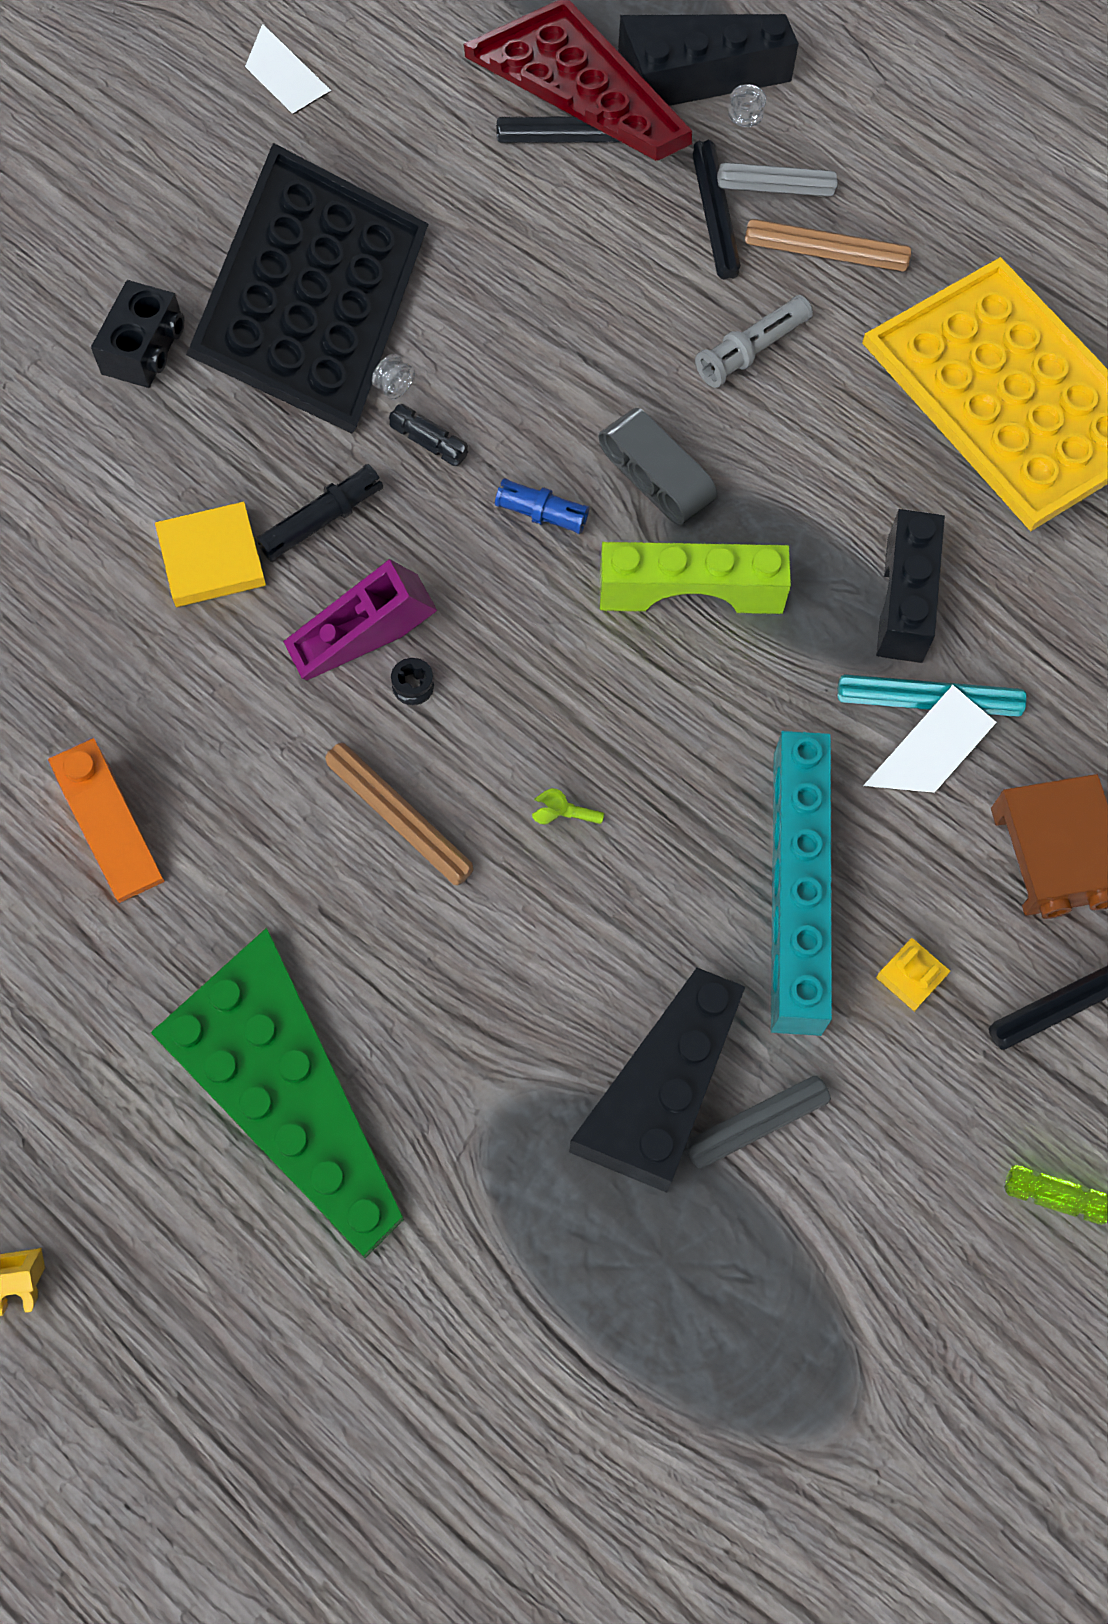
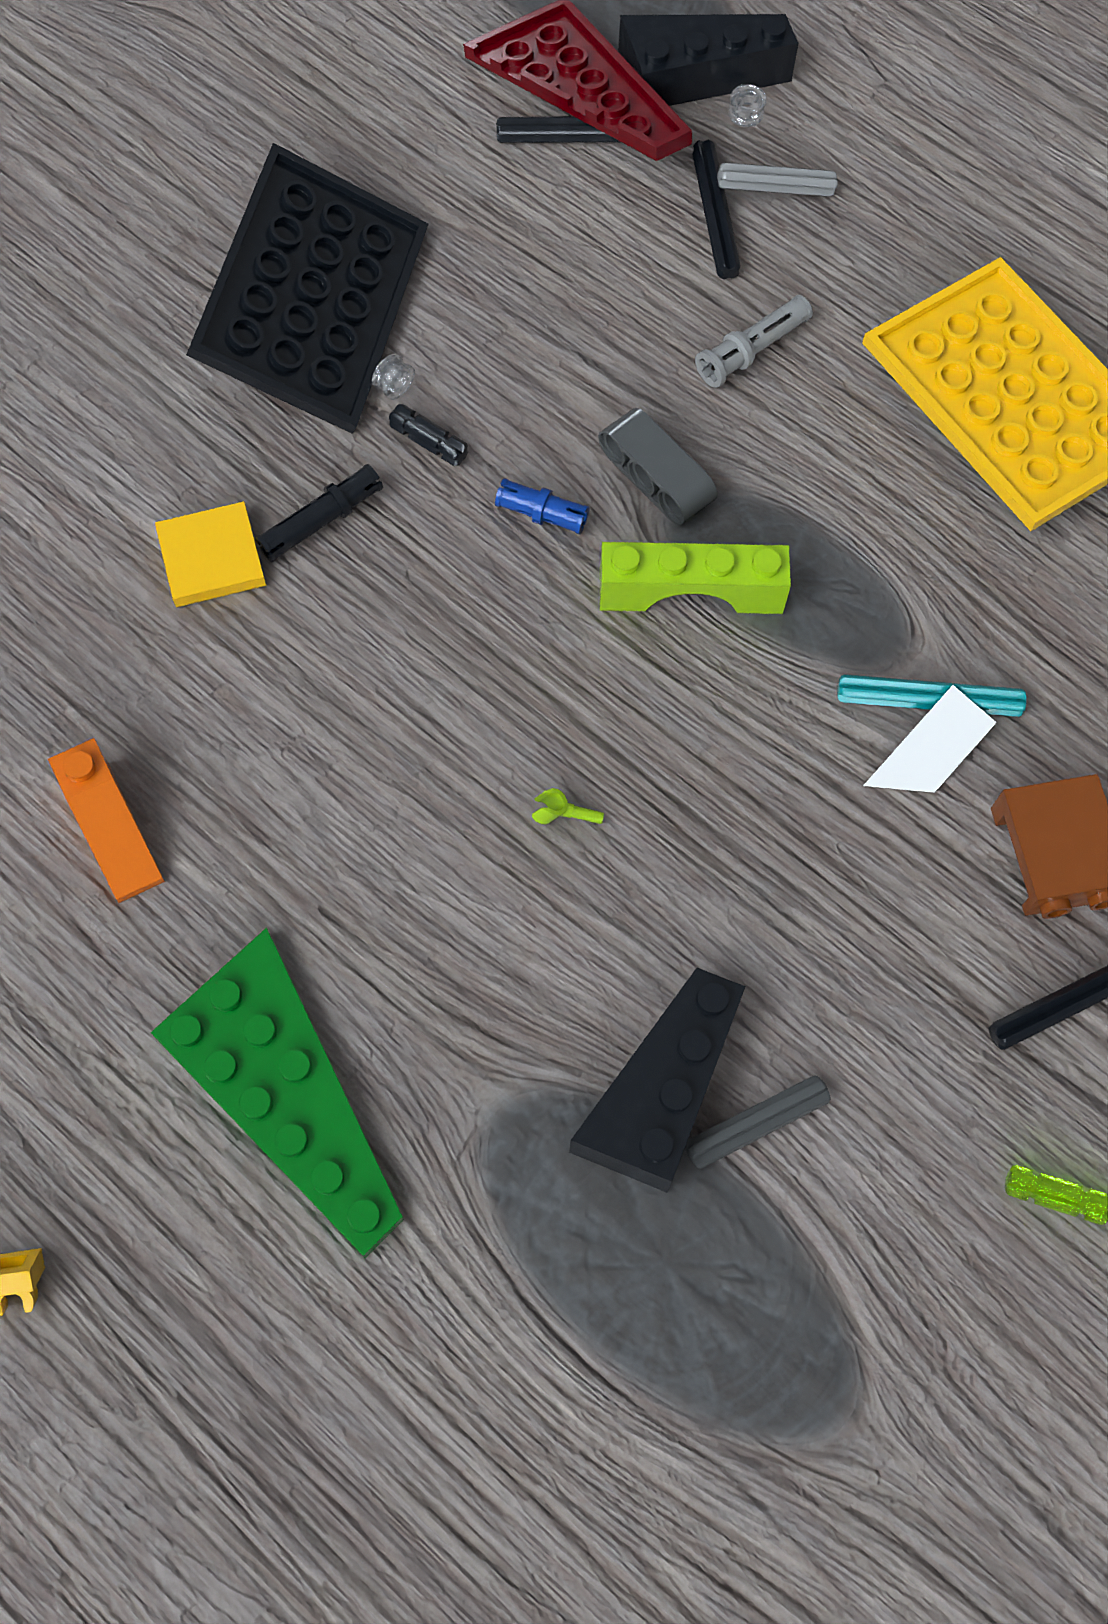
black brick [91,280,185,388] -> none
white sticker [245,24,331,114] -> none
magenta slope [283,559,437,680] -> none
medium nougat axle [325,743,473,885] -> none
black bush [391,658,434,705] -> none
medium nougat axle [745,219,911,272] -> none
teal brick [771,731,832,1036] -> none
black arch [876,509,945,663] -> none
yellow tile [876,938,951,1012] -> none

